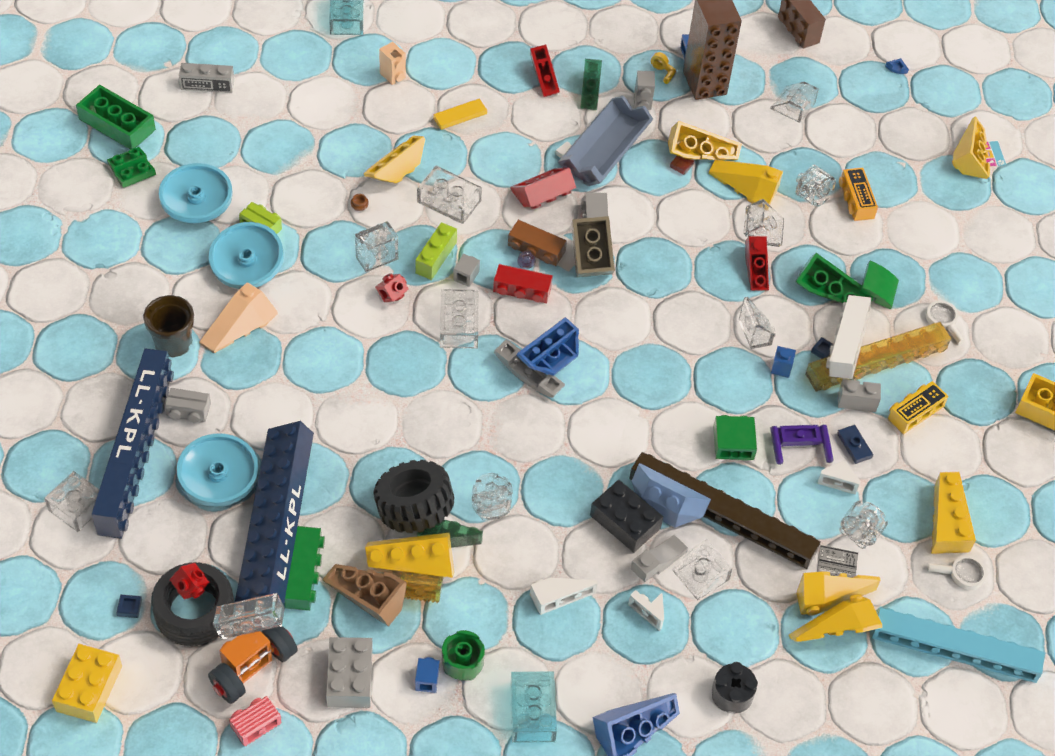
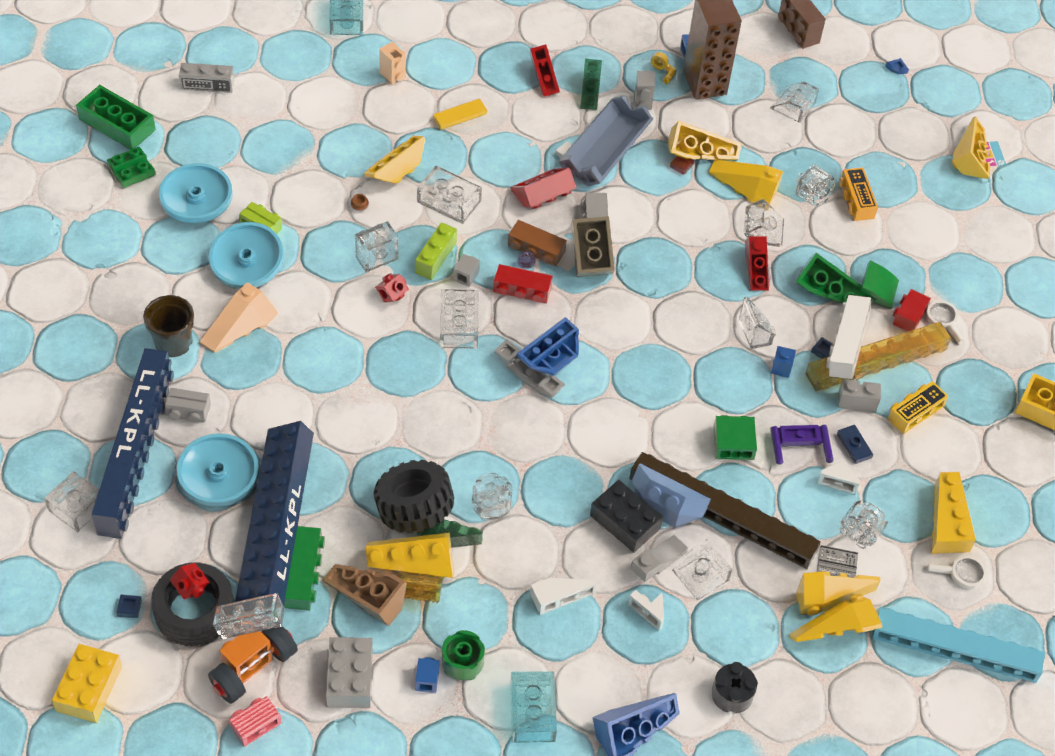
none -> red brick [892,289,931,334]

